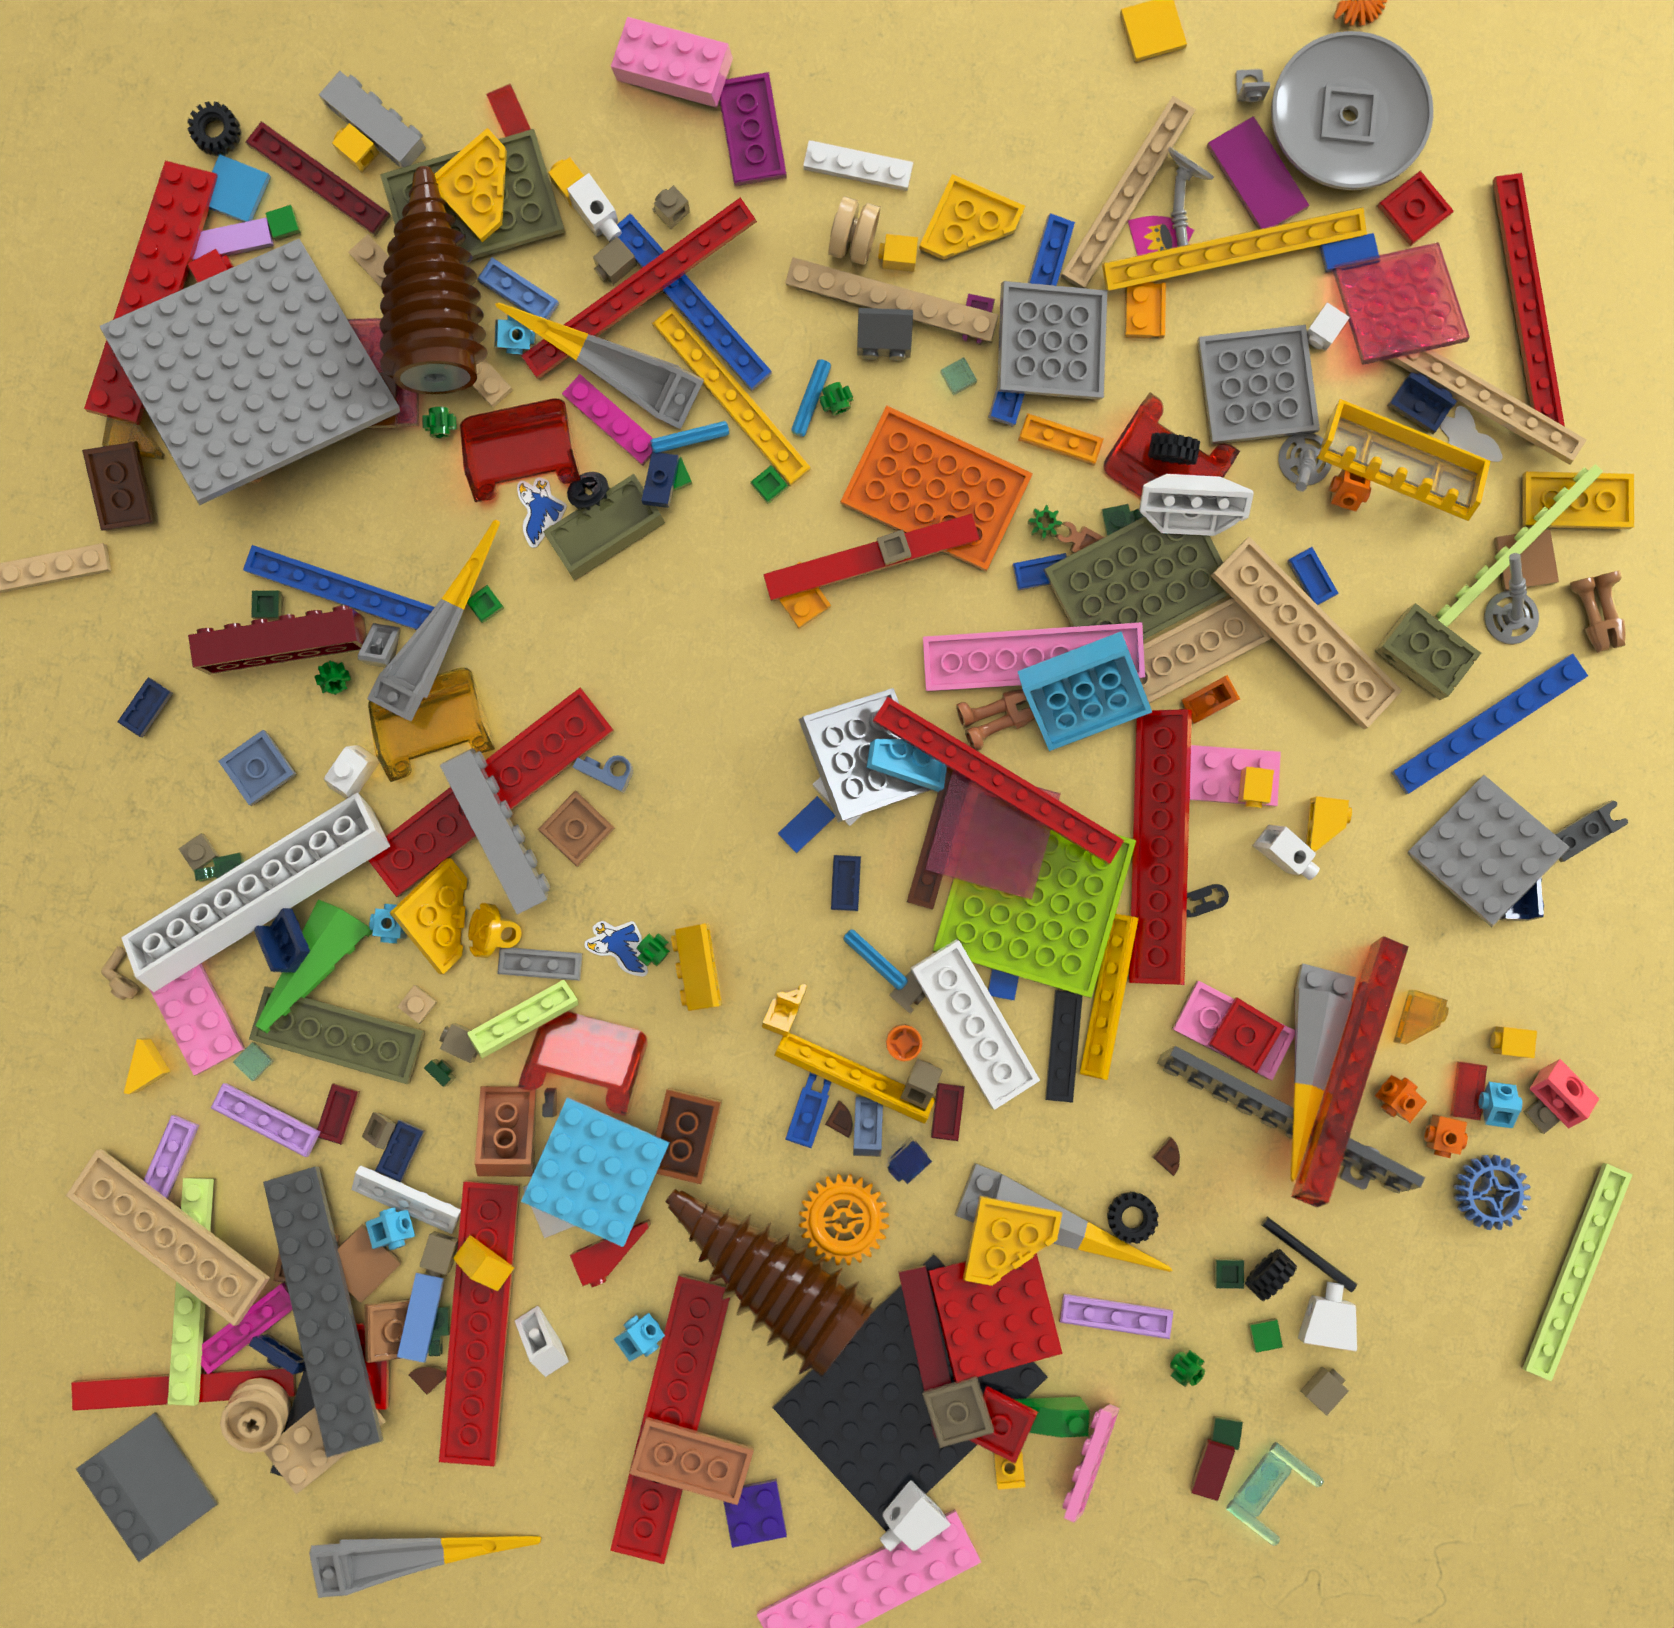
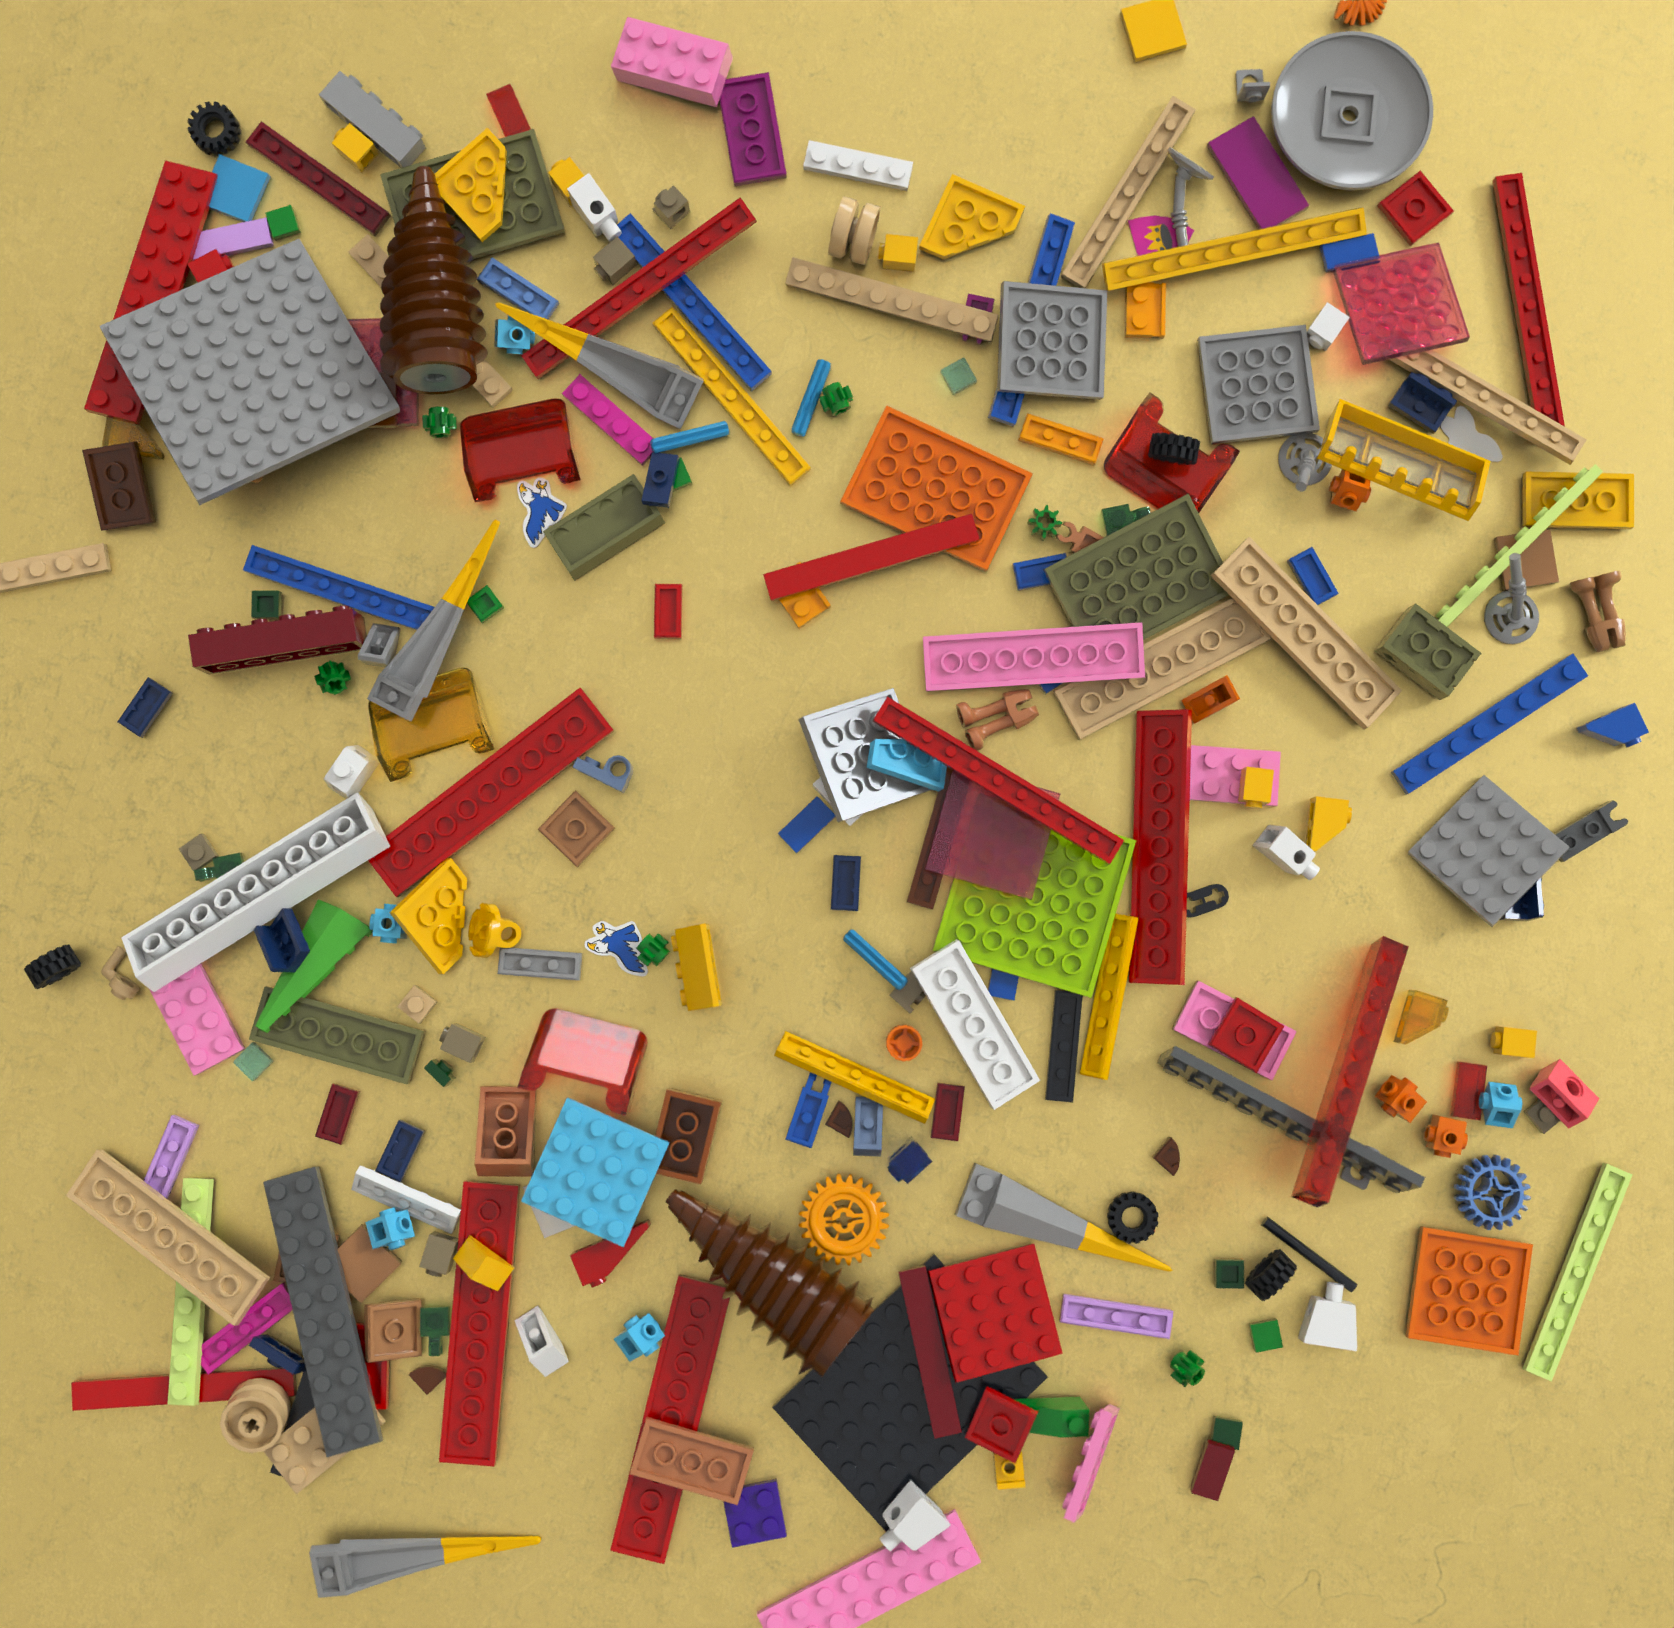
dark grey slope [76,1412,218,1562] -> none
yellow slope [124,1038,171,1094] -> none
lavender tile [211,1083,320,1157] -> none
sand blue plate [218,730,297,806] -> none
dark tan plate [362,1112,396,1149] -> none
medium blue tile [397,1273,445,1363] -> none
light grey brick [440,748,550,914] -> none
yellowish green plate [467,980,579,1059] -> none
dark grey tile [542,1088,557,1117] -> none
black gear [567,472,610,511] -> none
green tile [750,465,788,504] -> none
yellow slope [762,984,807,1037] -> none
dark grey slope [857,308,913,361] -> none
dark tan plate [877,530,912,566] -> none
dark tan brick [901,1059,943,1109] -> none
dark tan tile [922,1376,994,1448] -> none
yellow plate [963,1196,1062,1286] -> none
medium azure slope [1018,631,1152,751] -> none
white wedge [1139,474,1254,536] -> none
clear light blue plate [1226,1442,1324,1546] -> none
light grey plate [1290,964,1356,1182] -> none
dark tan brick [1301,1367,1349,1416] -> none
none -> black tyre [24,944,81,989]
none -> red tile [654,584,683,639]
none -> orange plate [1405,1226,1533,1356]
none -> blue slope [1577,703,1649,748]

